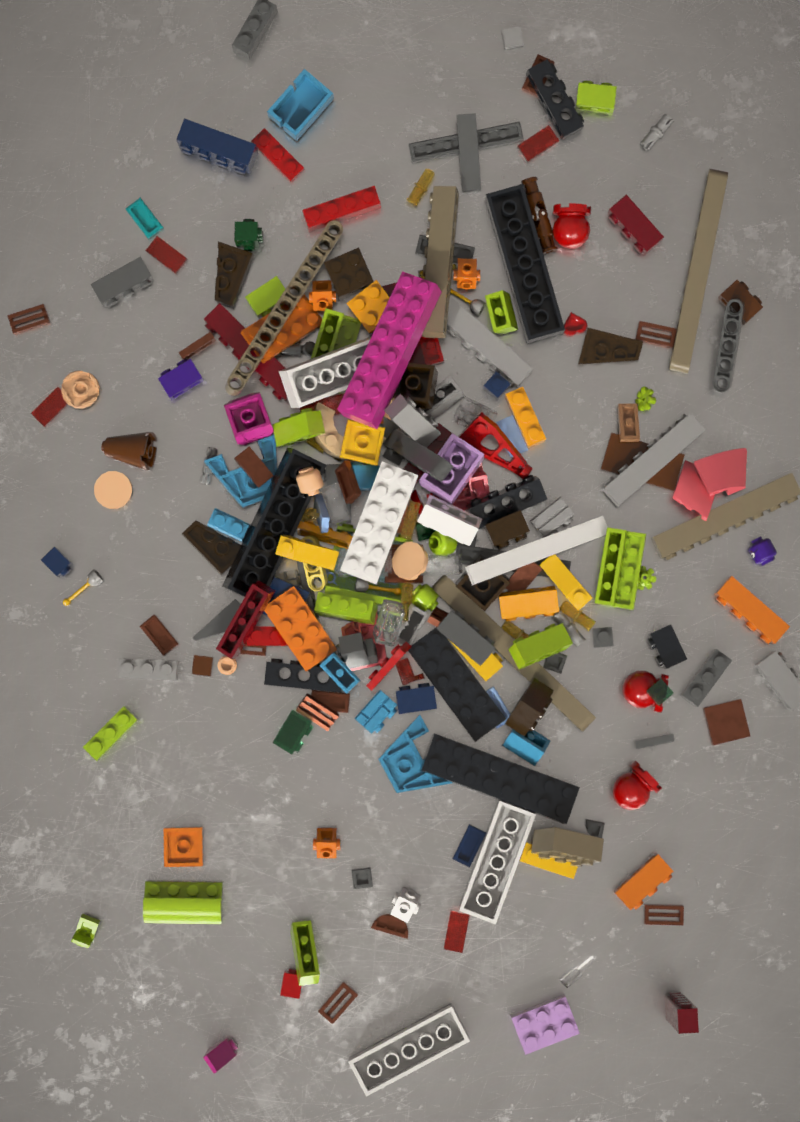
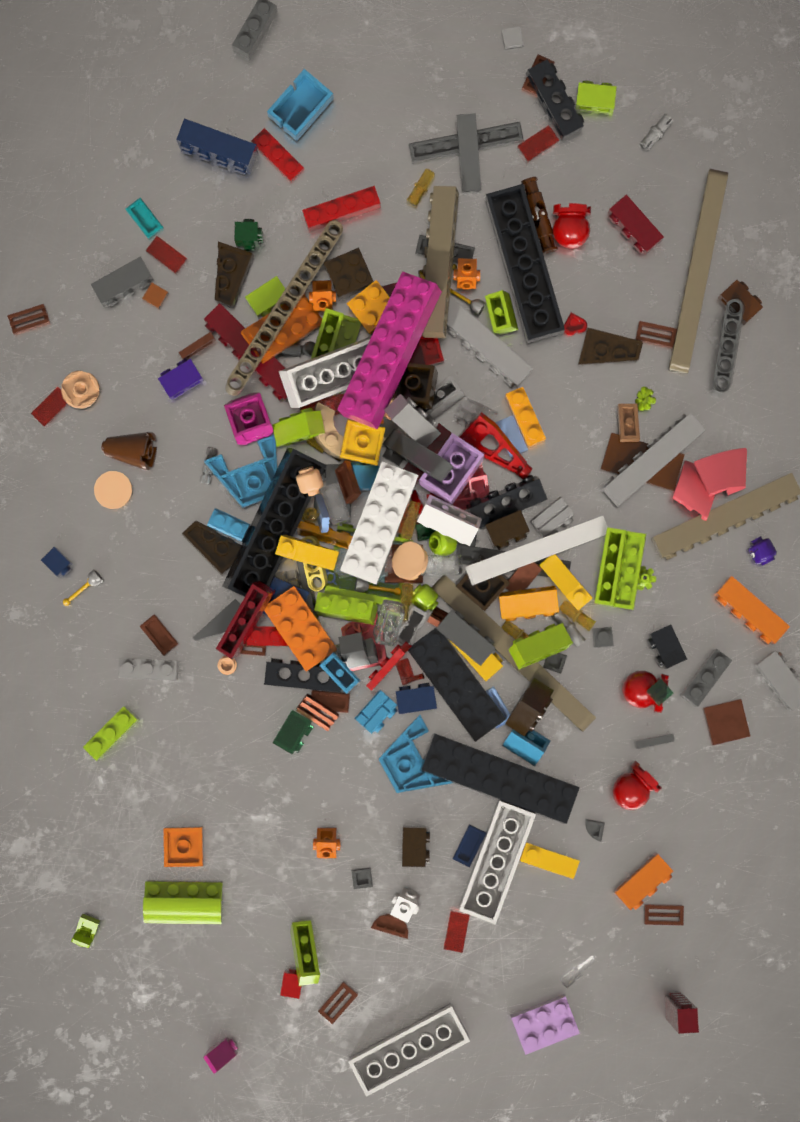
reddish brown tile [192,655,213,676] -> none
copper tile [234,446,274,488] -> none
dark blue brick [483,371,510,401] -> none
dark tan brick [531,827,604,867] -> none
none -> dark orange tile [142,283,168,309]
none -> dark brown brick [402,826,430,867]

